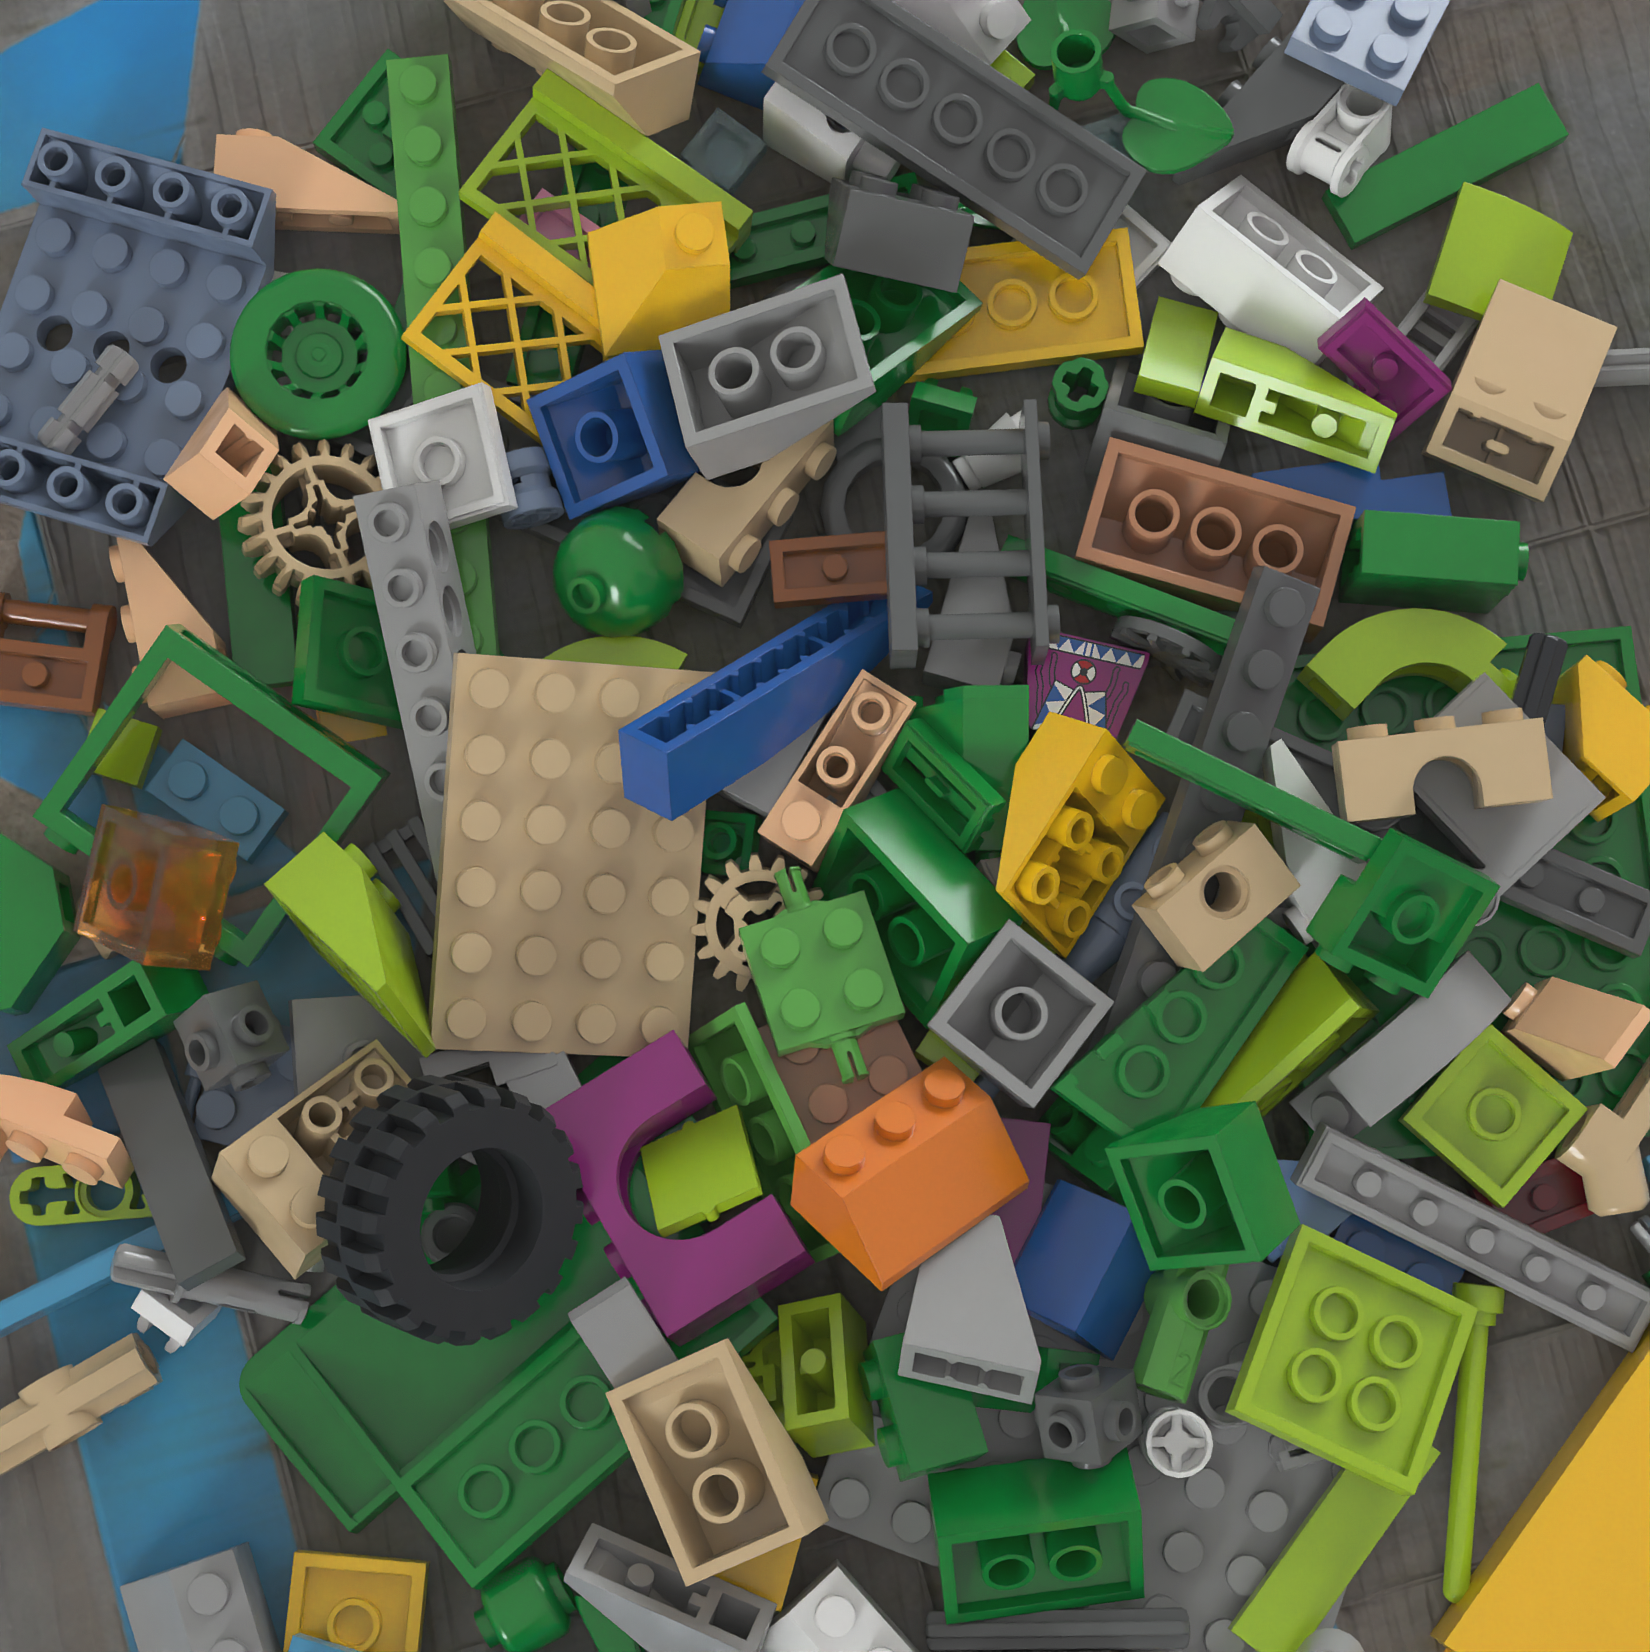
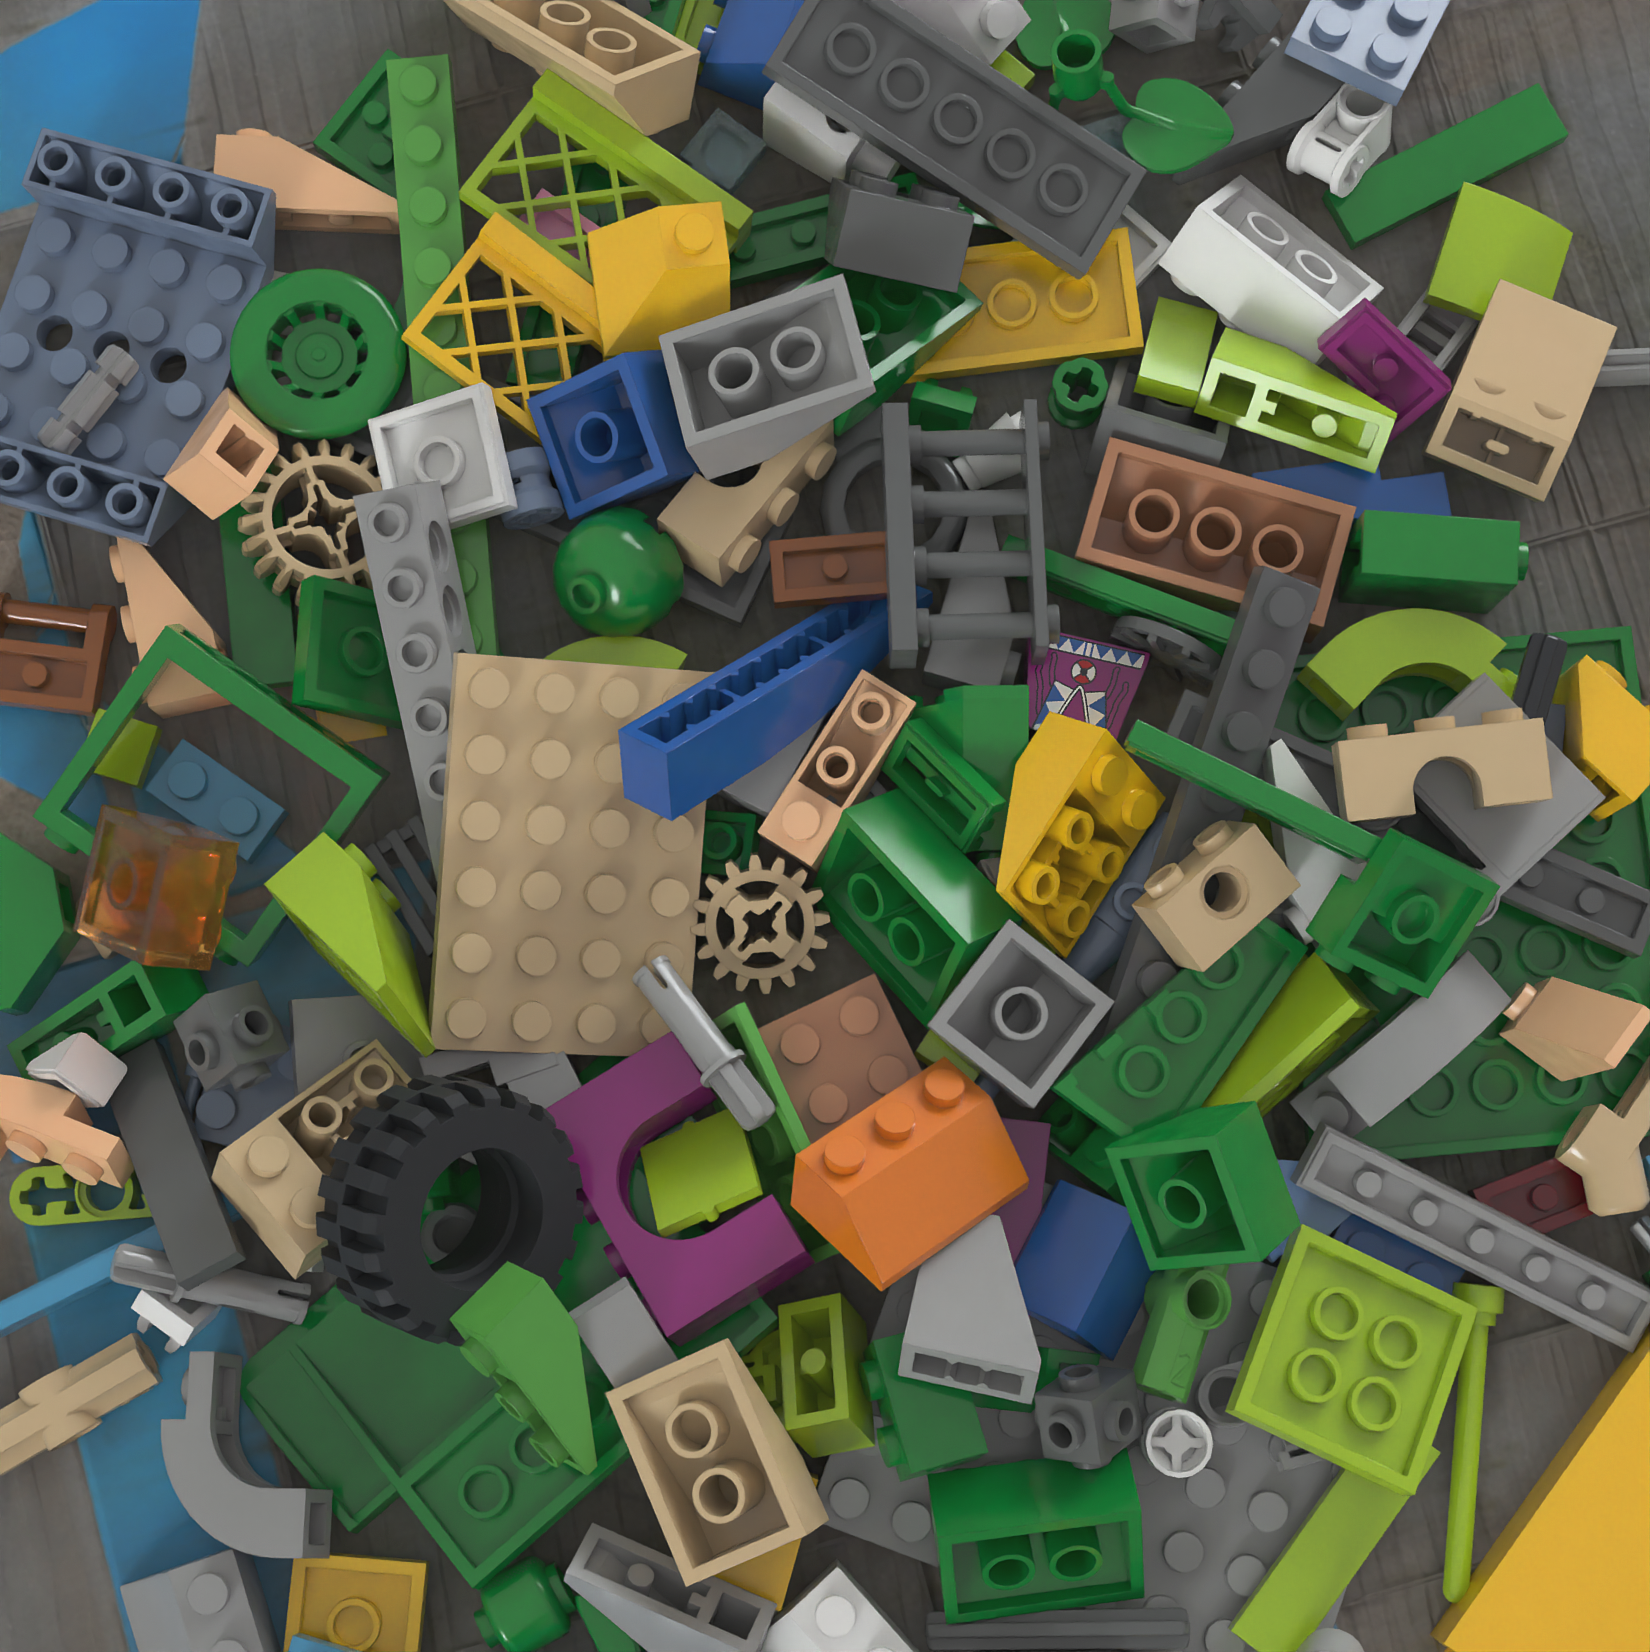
bright green plate [739,866,905,1084] -> none
lime plate [1398,1024,1588,1208] -> none
none -> white slope [26,1032,127,1108]
none -> light grey arch [161,1351,333,1558]
none -> bright green slope [449,1261,597,1476]
none -> light grey axle [632,955,776,1131]

